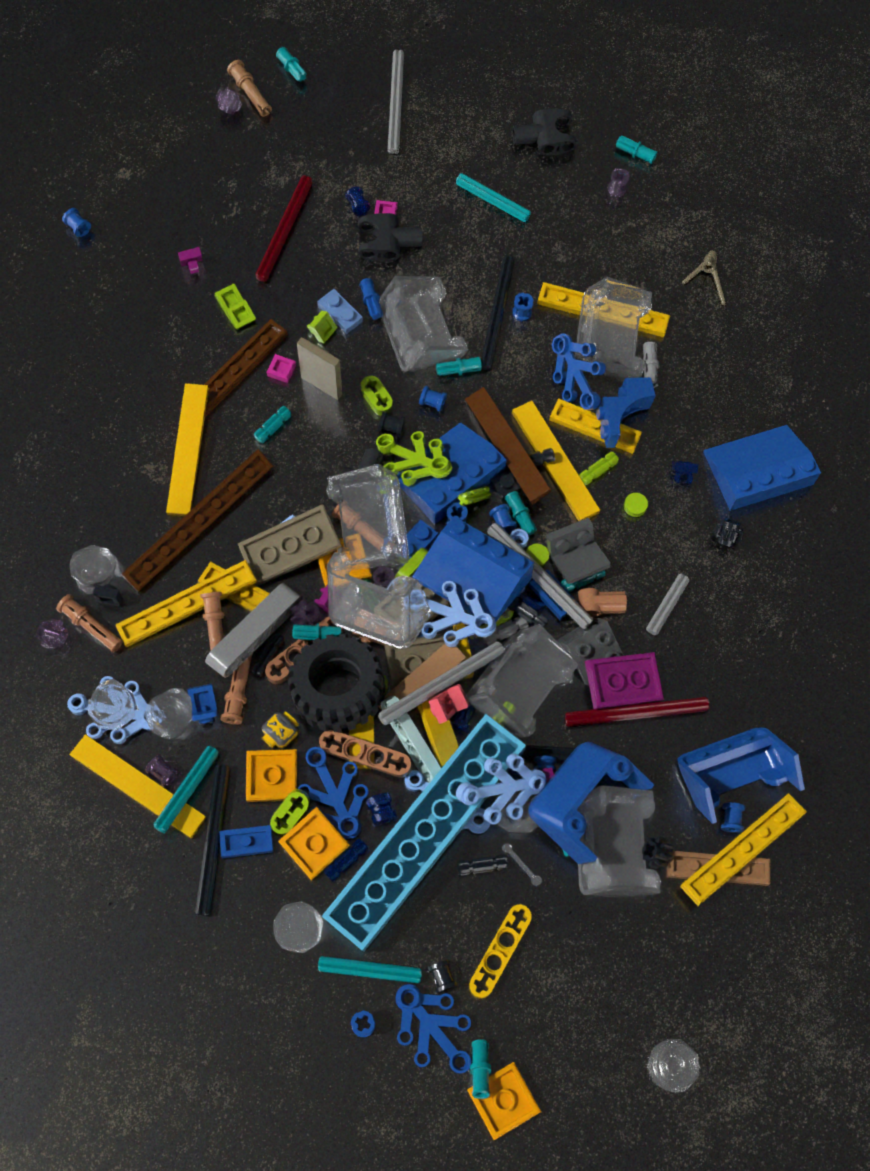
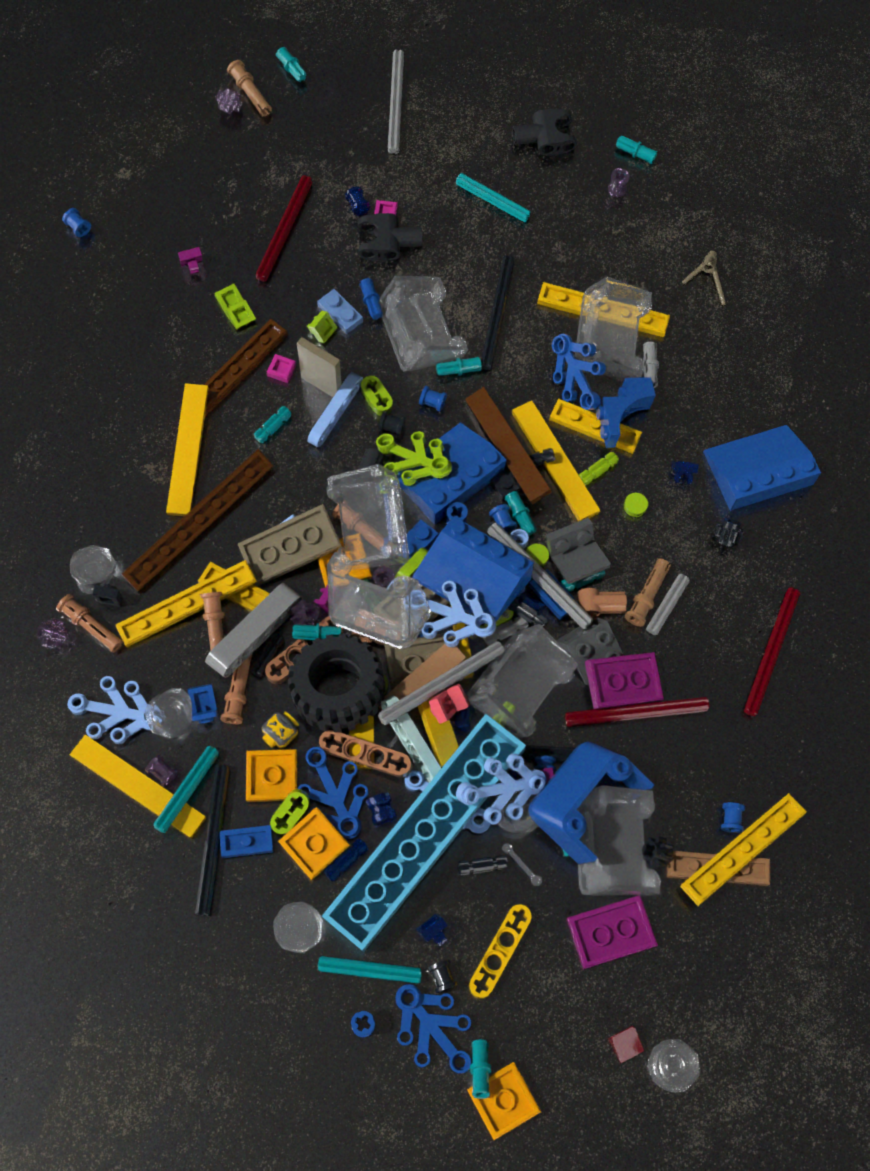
clear hat [88,679,136,730] -> none
lime axle [458,486,491,506] -> none
blue bush [512,293,534,321] -> none
blue windscreen [678,728,805,824] -> none
none -> light blue beam [308,372,363,447]
none -> clear blue tile [415,914,448,947]
none -> magenta tile [567,895,658,970]
none -> slope [608,1025,644,1064]
none -> medium nougat pin [625,559,671,627]
none -> dark red axle [744,587,800,716]

